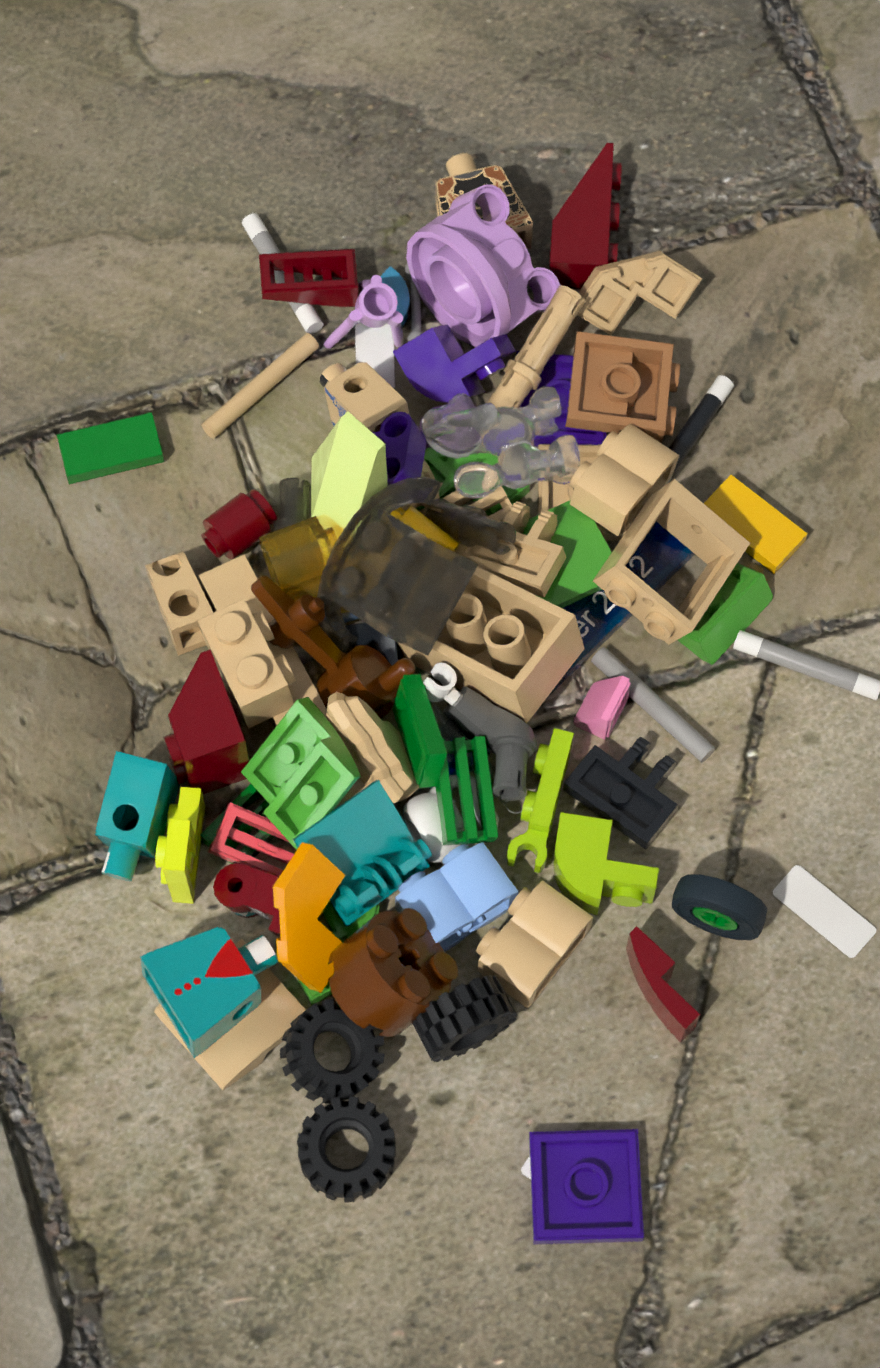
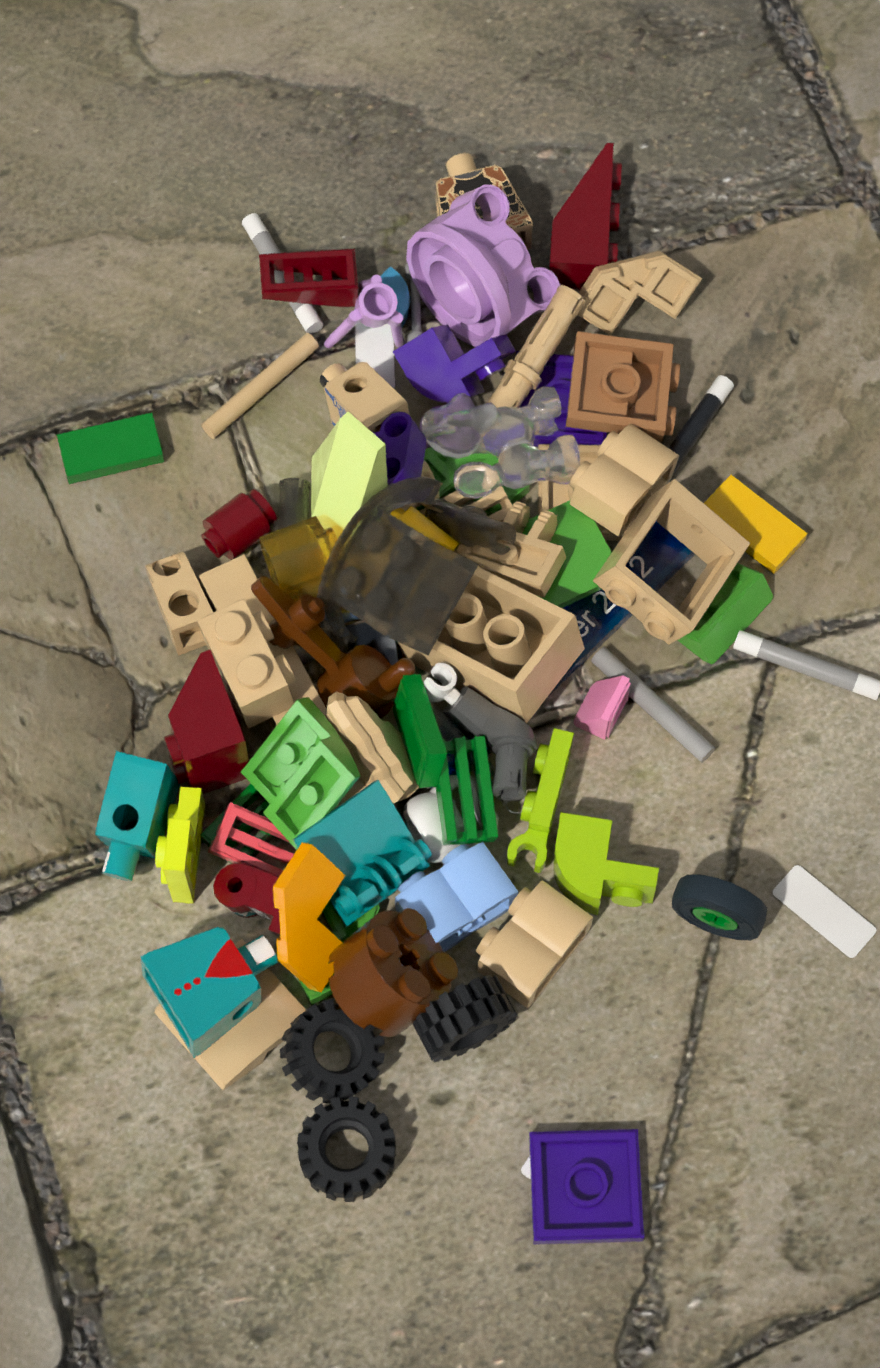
black hinge [563,737,678,850] -> none
dark red slope [626,926,700,1043] -> none

